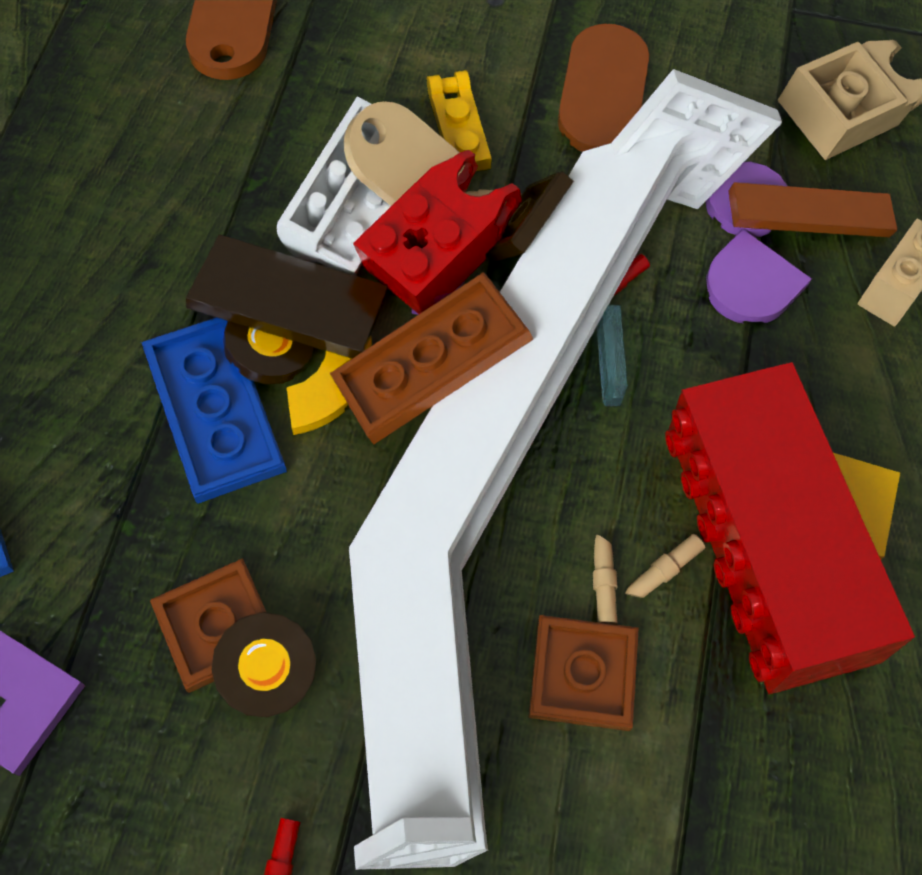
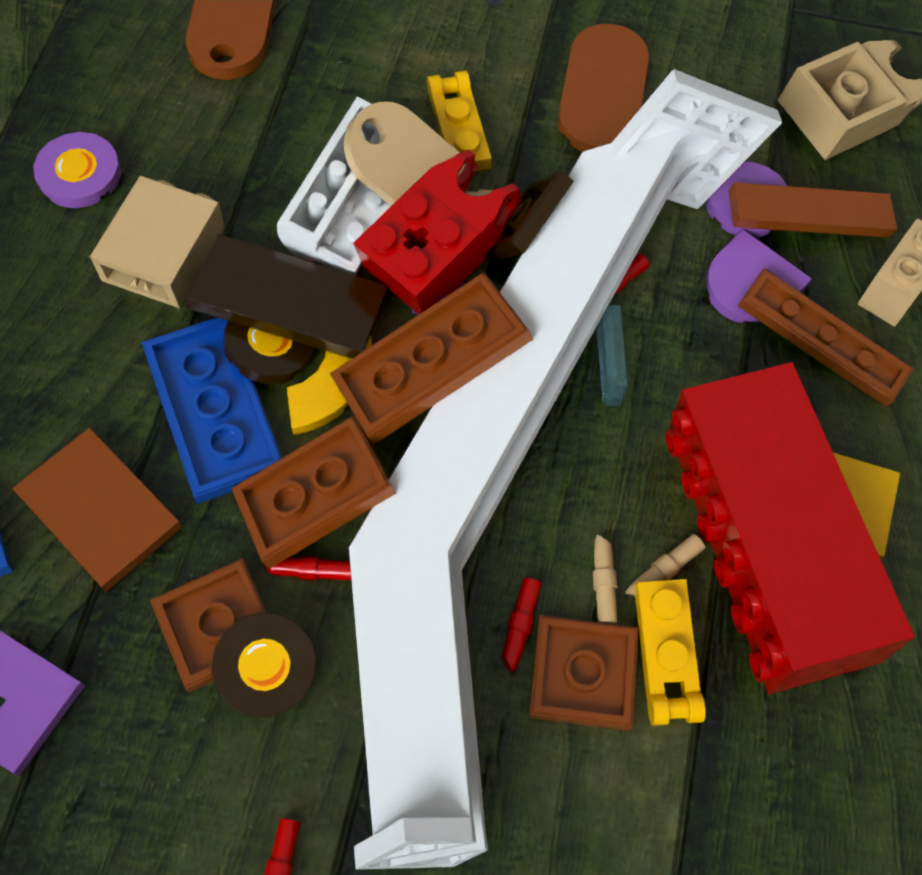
none -> dark orange tile [12,428,182,592]
none -> medium lavender tile [33,132,122,208]
none -> tan brick [90,176,226,309]
none -> dark orange tile [231,415,396,569]
none -> red piece [264,555,352,581]
none -> red piece [501,578,542,674]
none -> yellow plate [634,579,705,726]
none -> dark orange tile [737,268,914,407]

